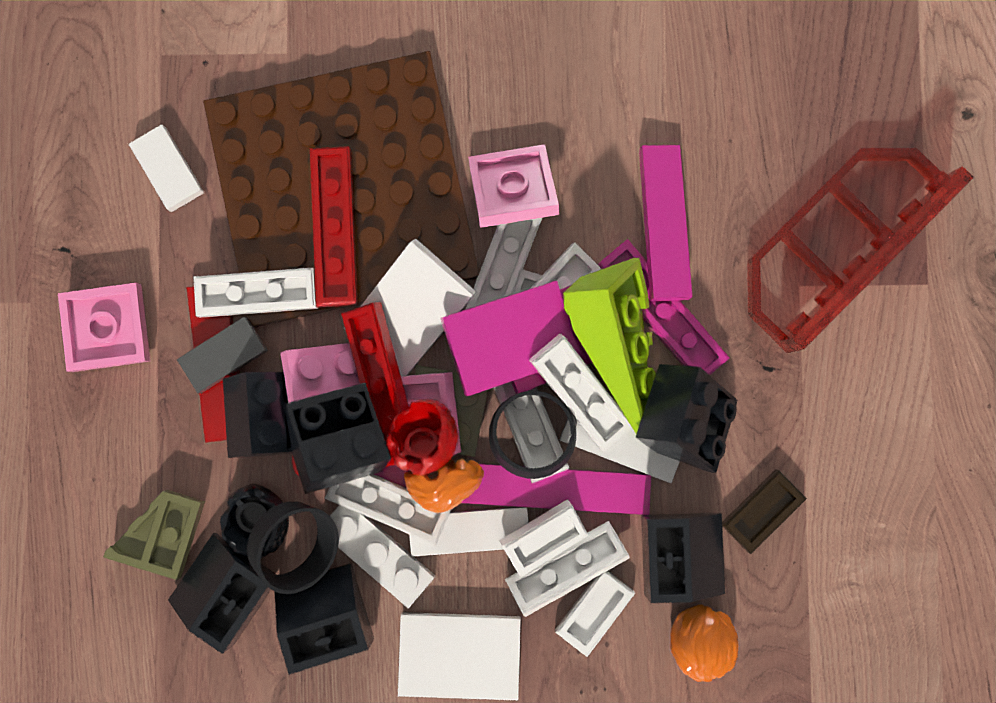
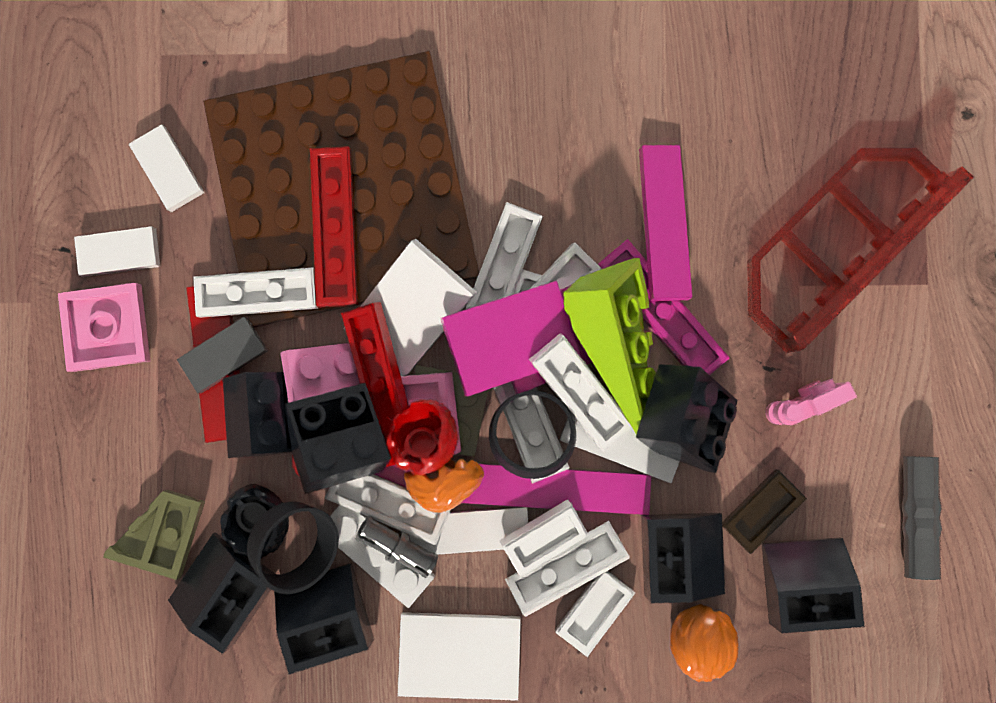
bright pink plate [468,144,559,228] -> none
none -> white tile [74,226,160,277]
none -> dark grey pin [355,516,438,578]
none -> black slope [762,537,865,633]
none -> bright pink plate [765,379,857,425]
none -> dark grey axle [902,456,942,580]

